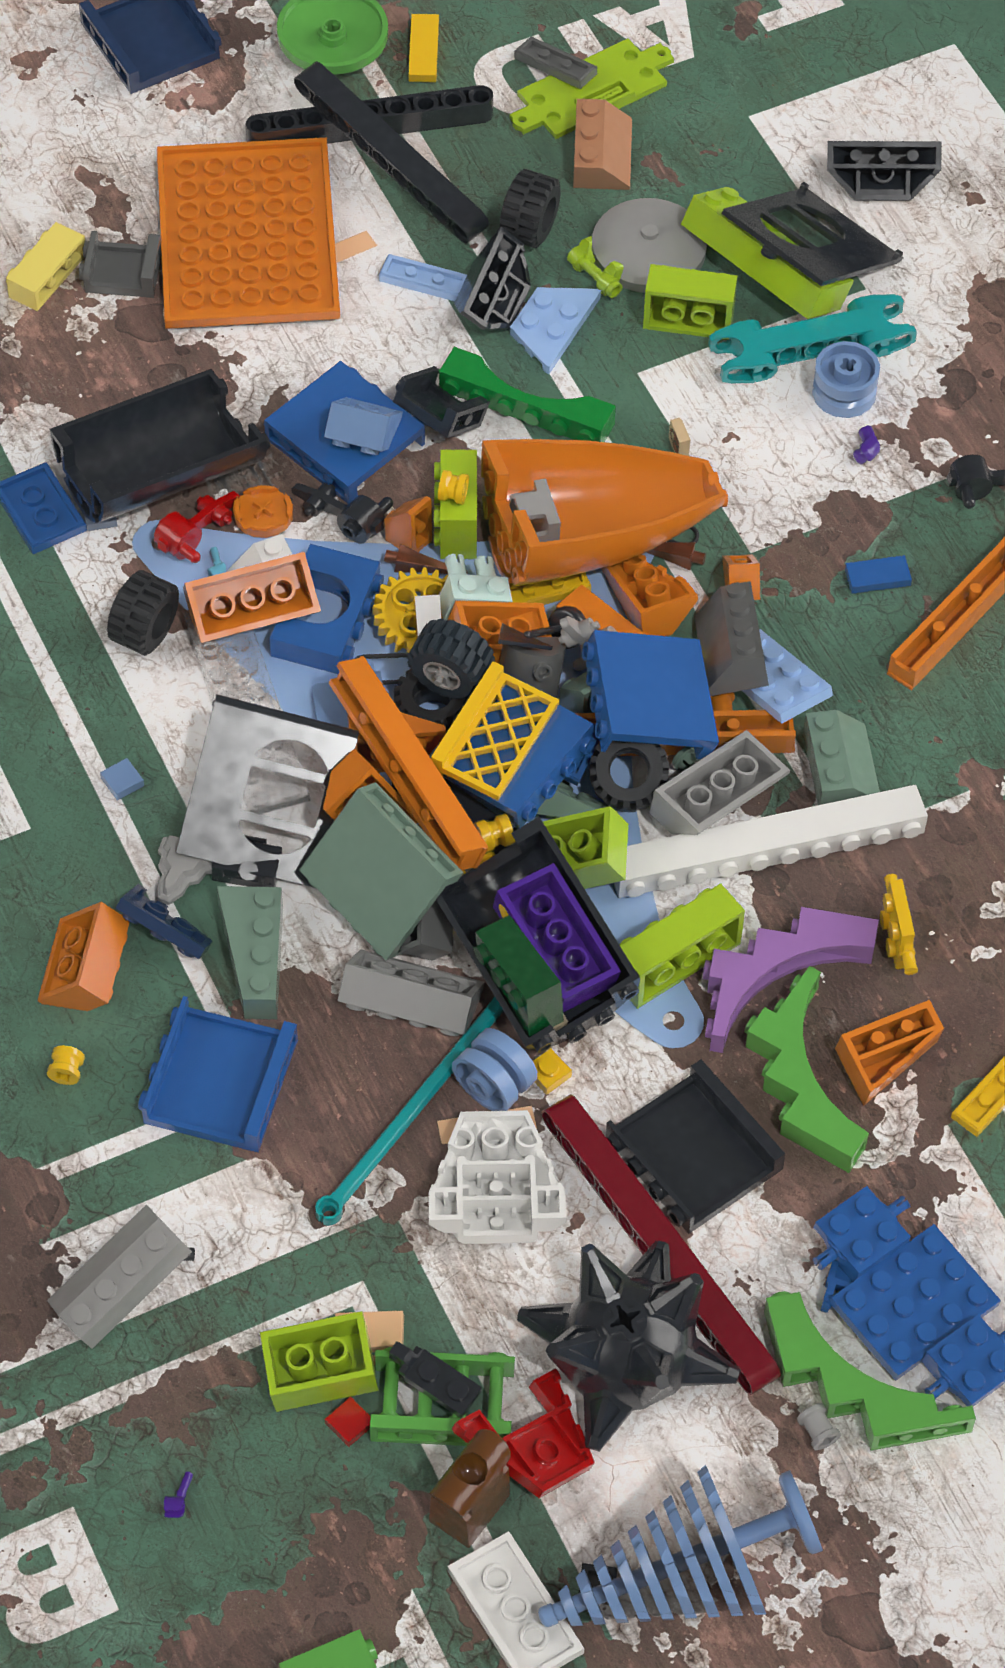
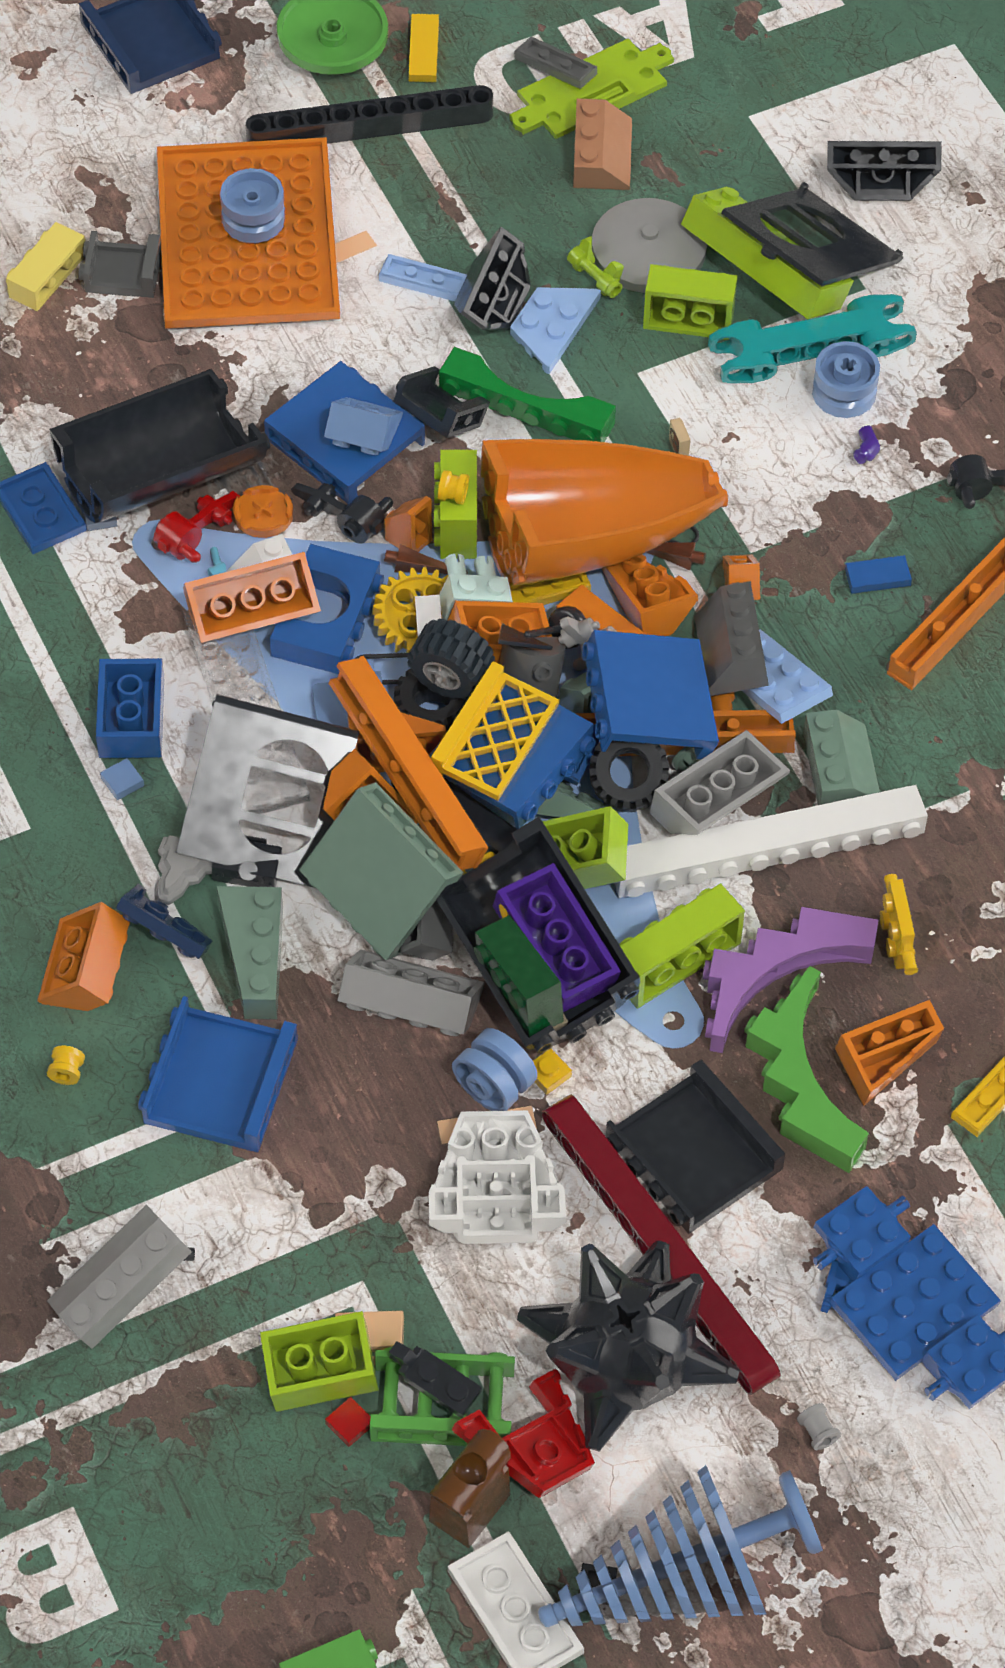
black tyre [107,570,179,656] -> none
dark purple hand [164,1472,193,1518] -> none
black beam [294,61,489,244] -> none
teal hinge [315,997,504,1226] -> none
yellow wheel [474,813,515,852] -> none
black tyre [500,169,561,248] -> none
light grey panel [509,479,561,542] -> none
bright green arch [764,1291,976,1451] -> none
none -> blue brick [96,658,165,758]
none -> medium blue wheel [220,168,285,243]

